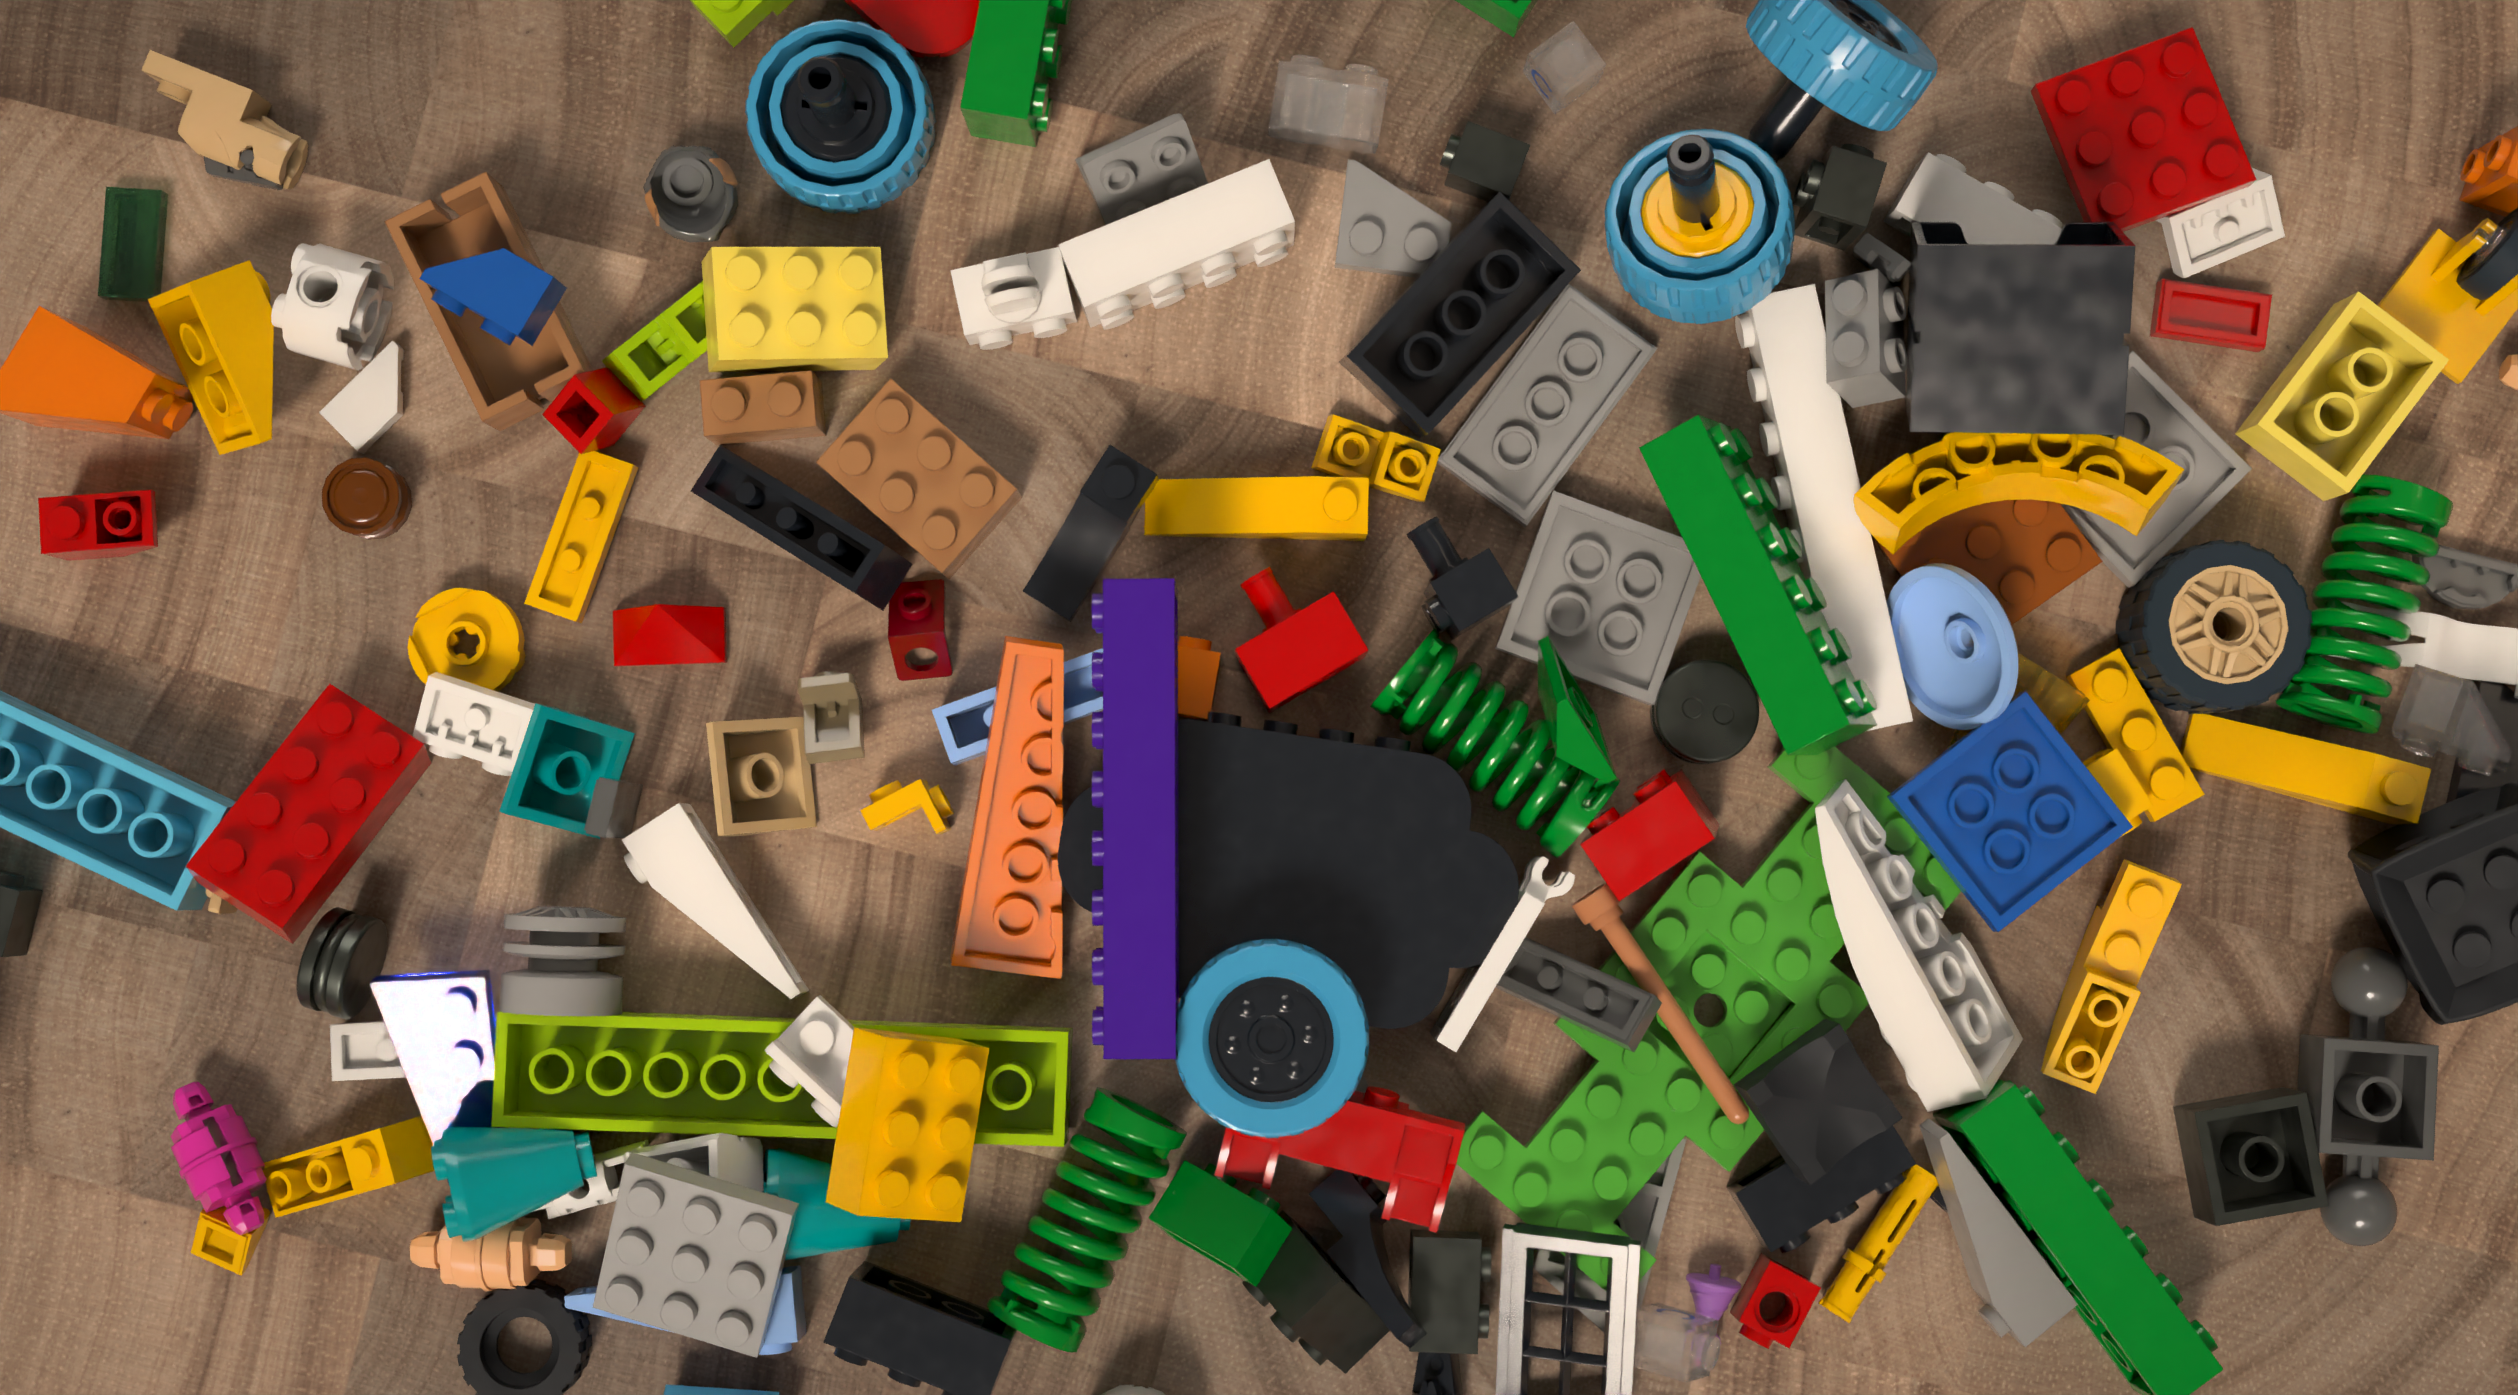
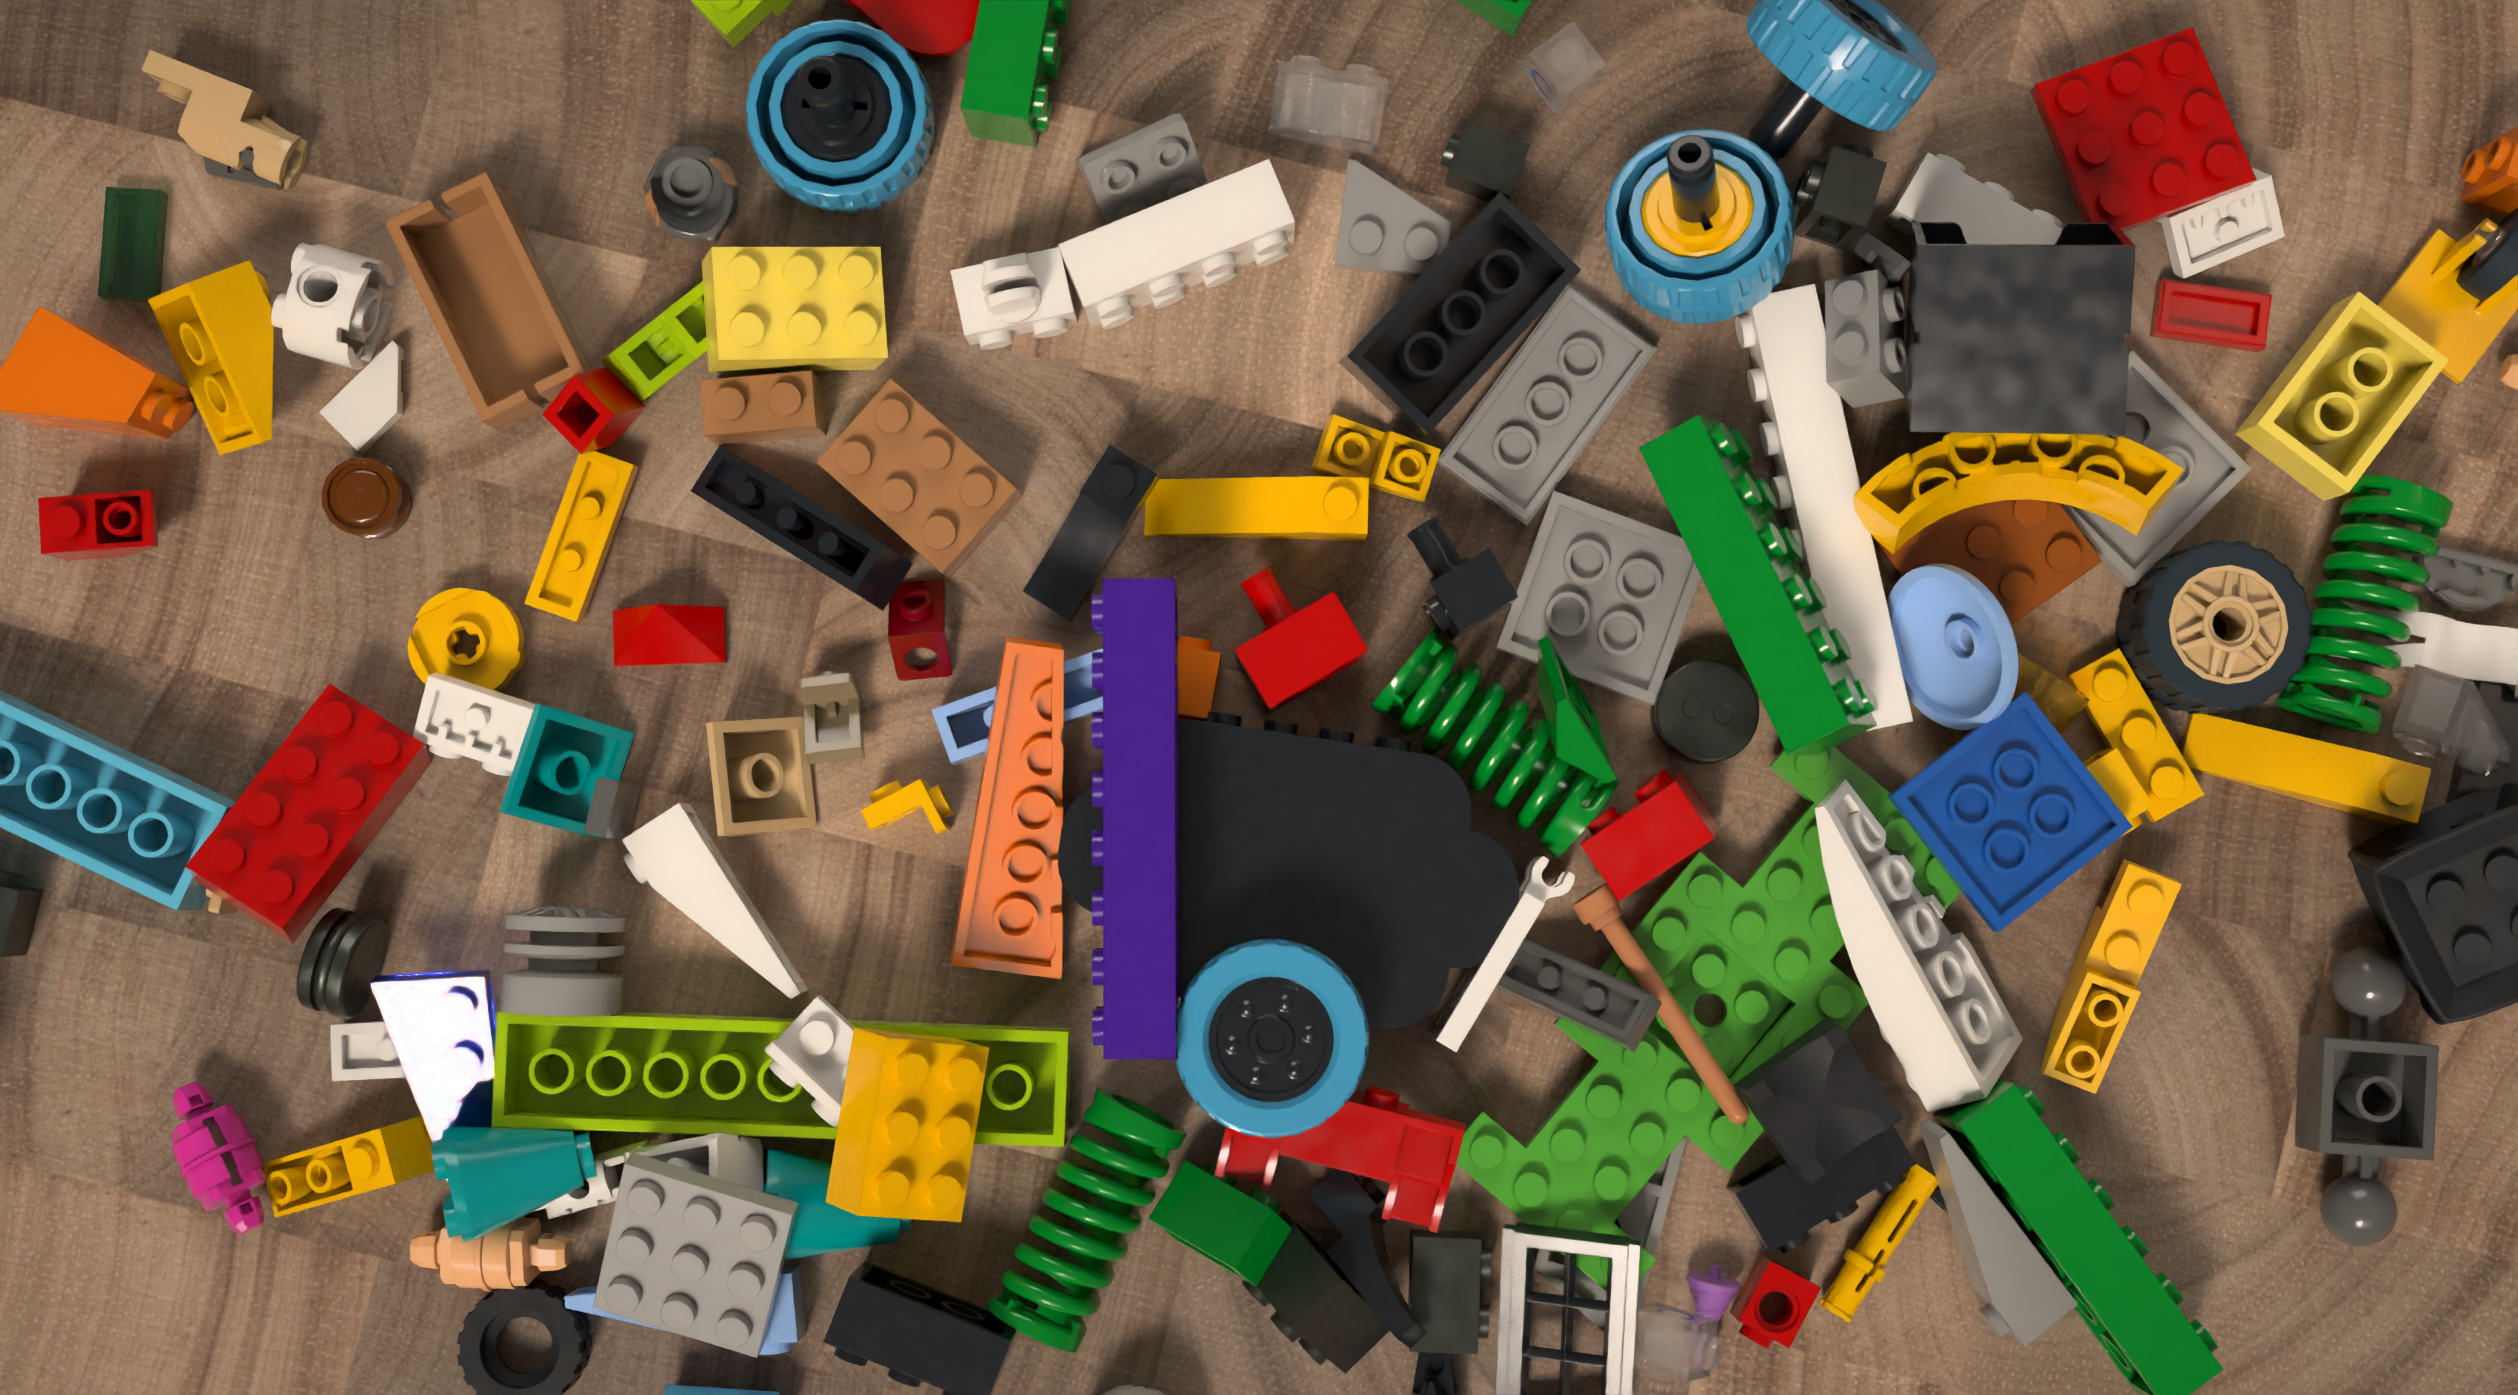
yellow slope [191,1206,270,1276] -> none
blue slope [419,248,567,346] -> none
pearl dark grey brick [2173,1087,2329,1226] -> none

